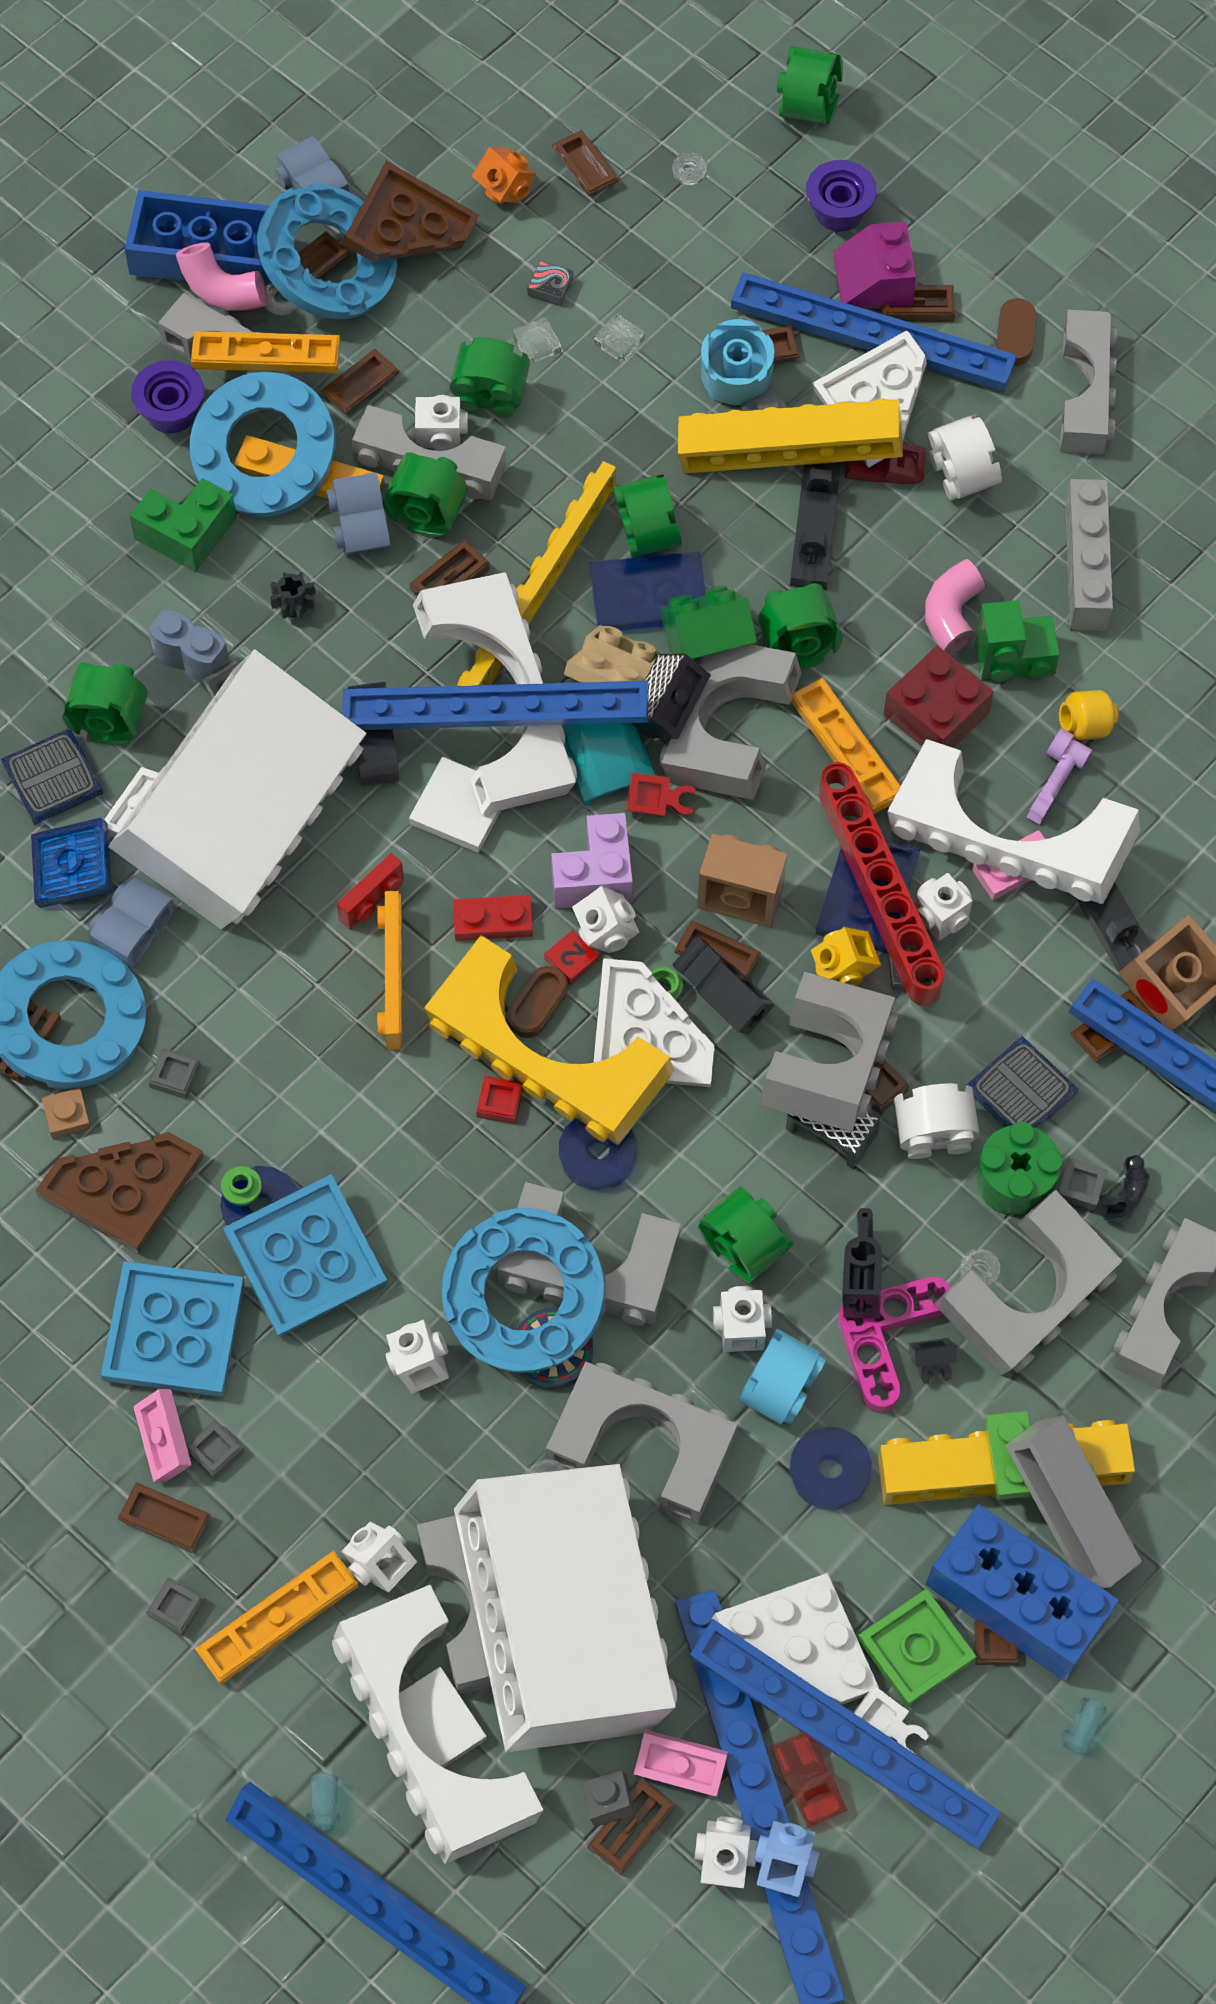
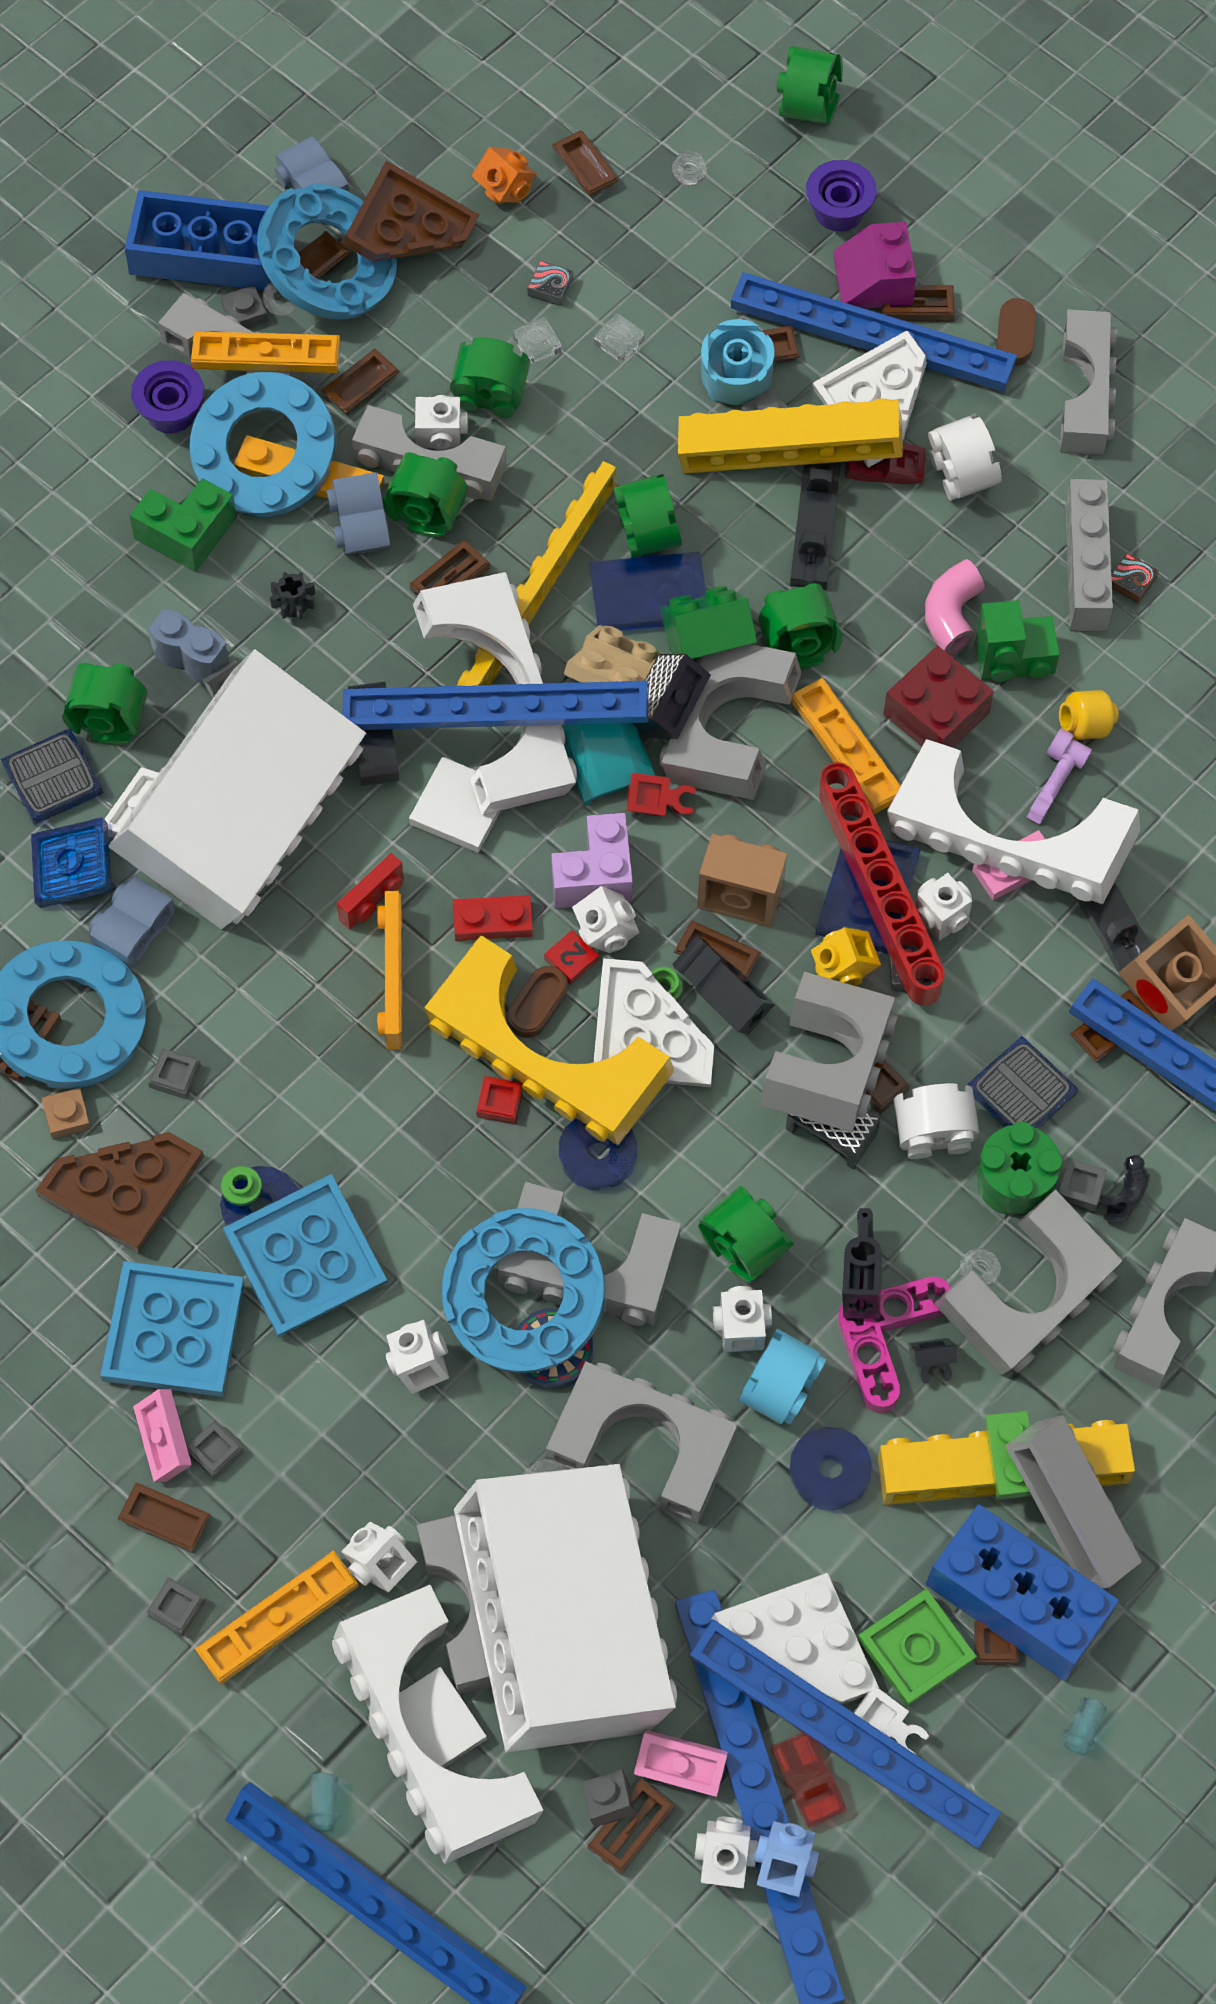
bright pink cylinder [176,243,267,311] -> none
none -> tile [1111,553,1159,603]

